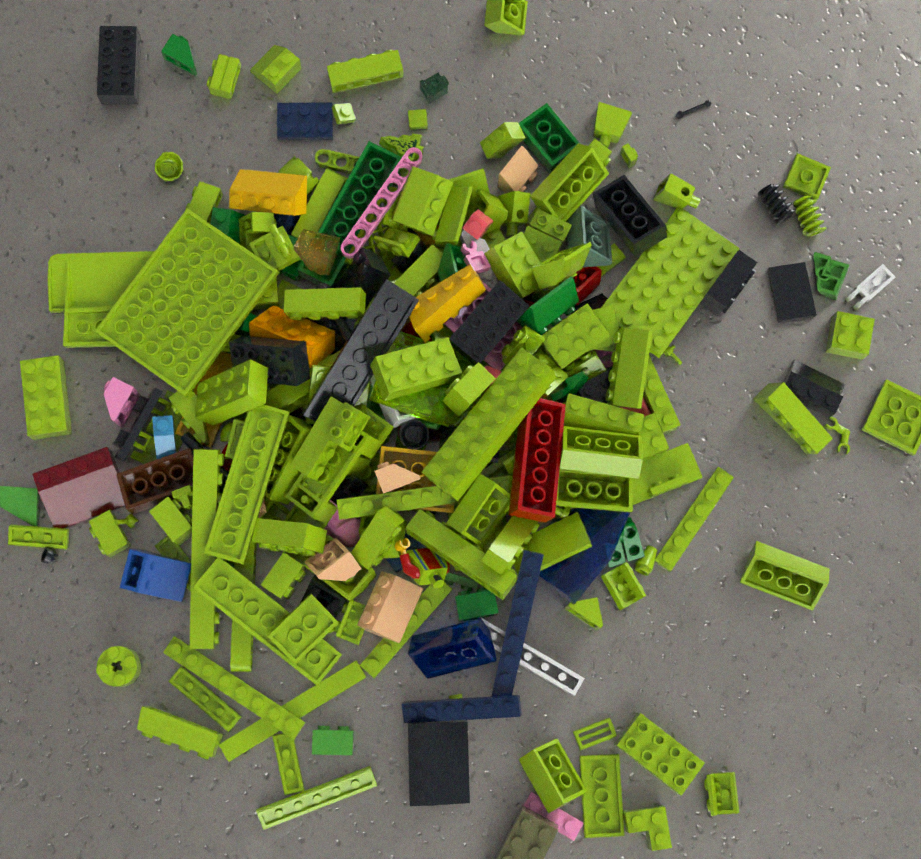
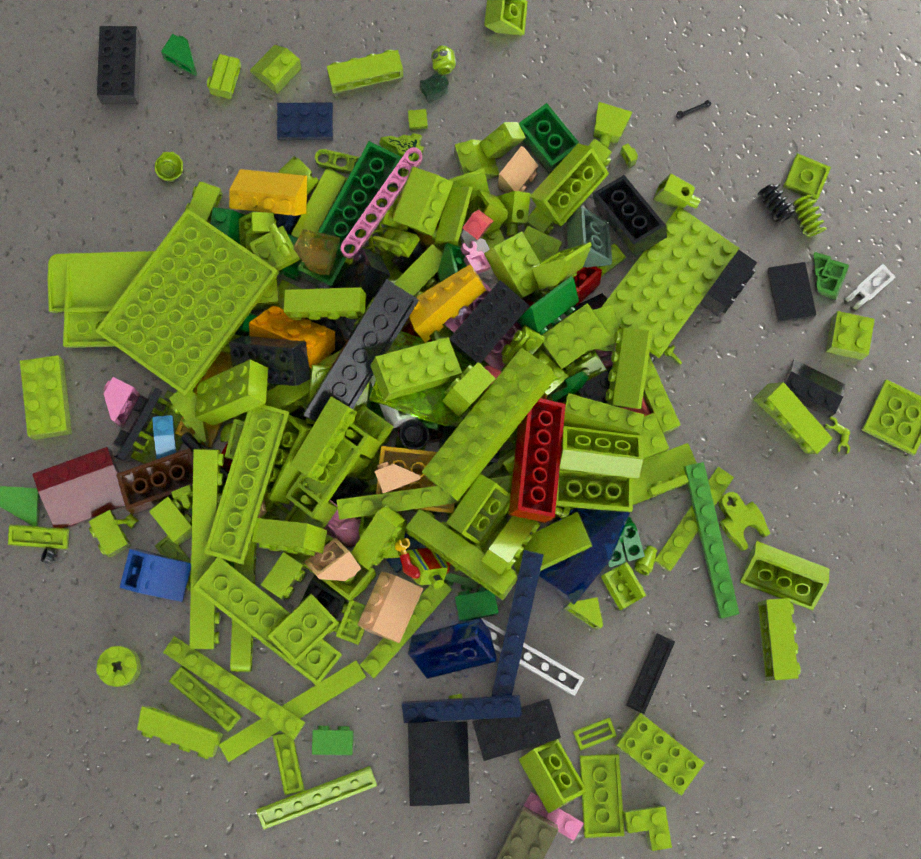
lime bracket [325,403,371,451] -> none
lime plate [332,103,356,124] -> none
lime hinge [530,209,572,242] -> none
lime bracket [704,772,740,816] -> none
none -> lime head [431,45,456,75]
none -> lime slope [454,139,499,180]
none -> black brick [472,699,561,761]
none -> black tile [625,633,675,714]
none -> bright green plate [683,462,740,618]
none -> lime piece [718,492,770,551]
none -> lime brick [757,598,801,681]

